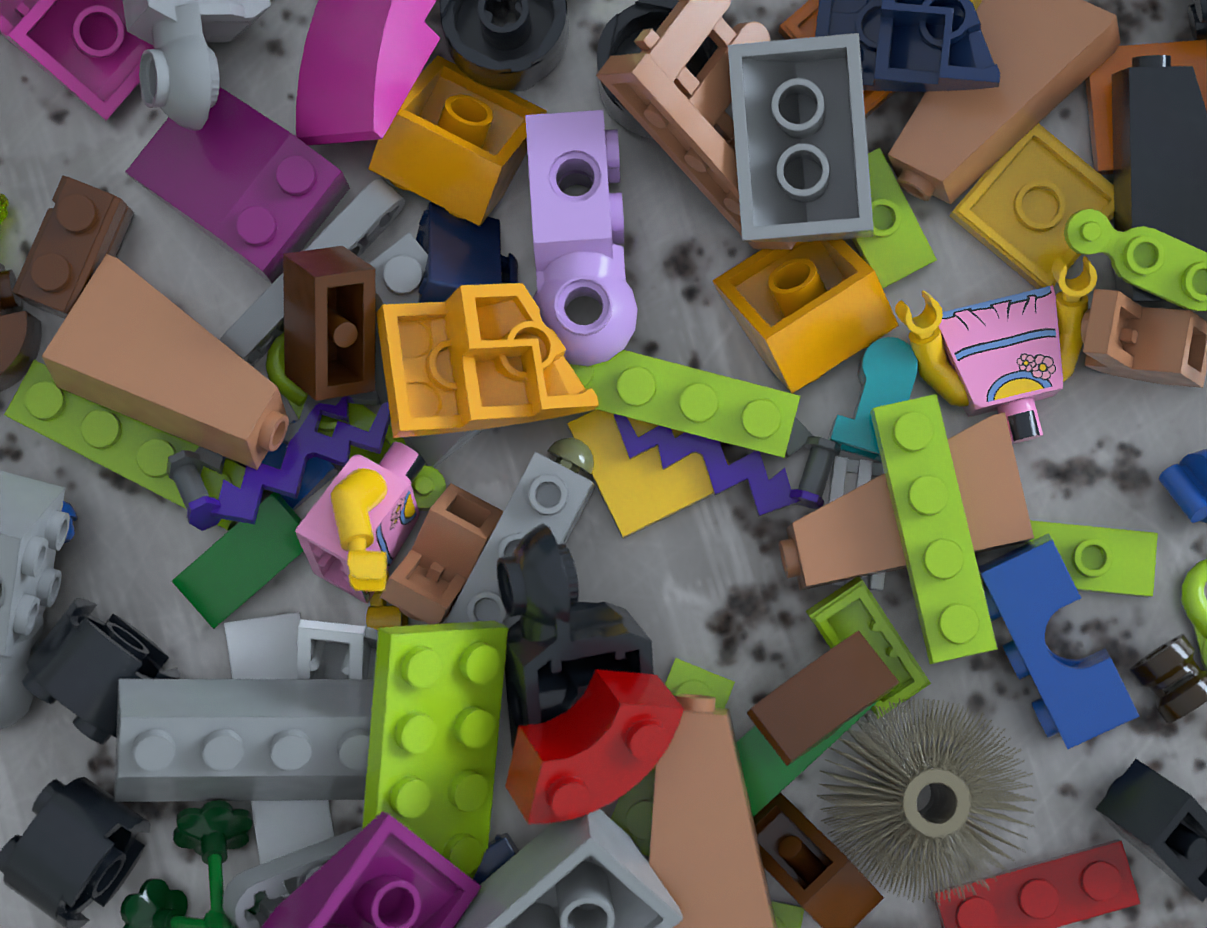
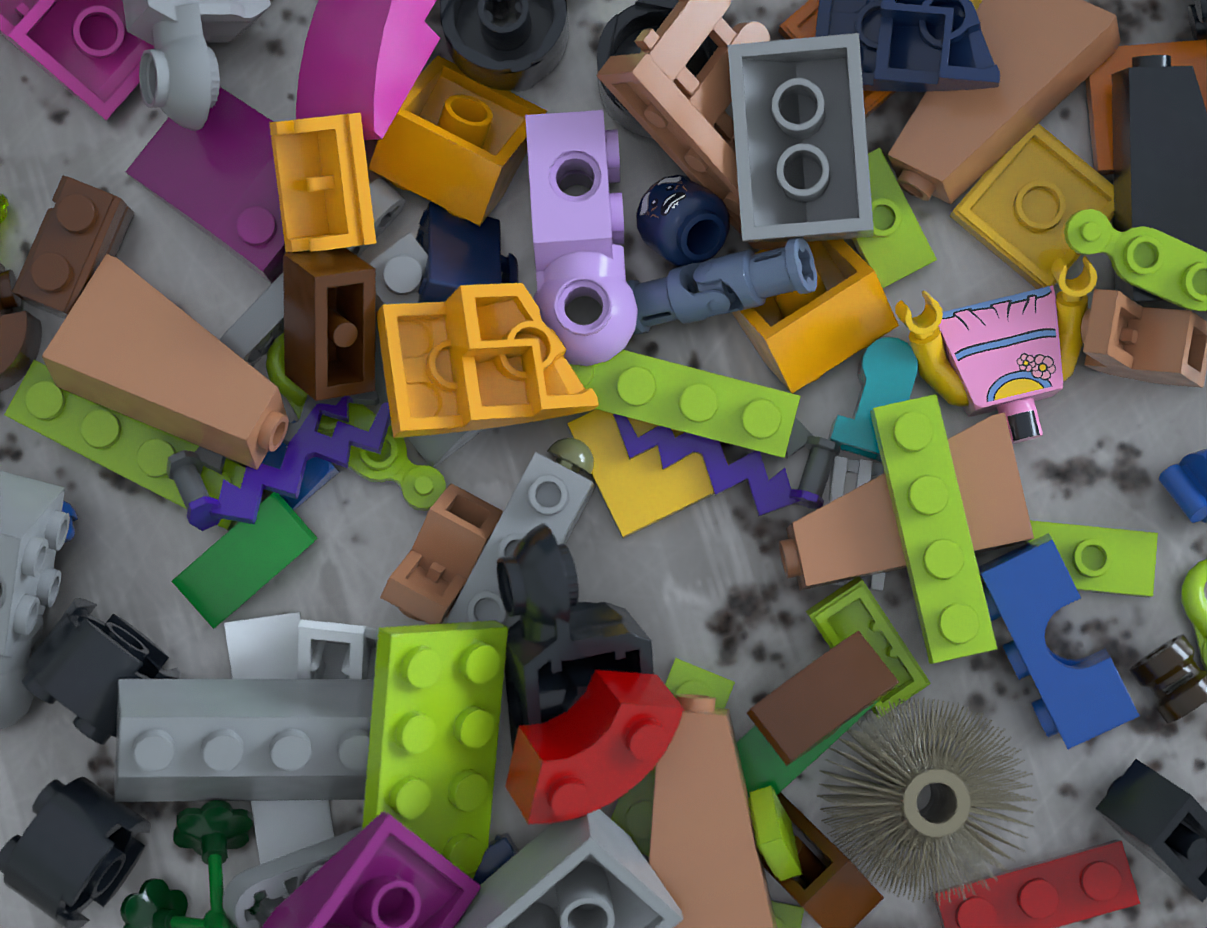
torso [295,442,425,630] -> none
none -> light orange hinge [269,113,376,252]
none -> sand blue piece [626,237,817,335]
none -> dark blue head [636,174,730,266]
none -> lime tile [748,786,802,881]

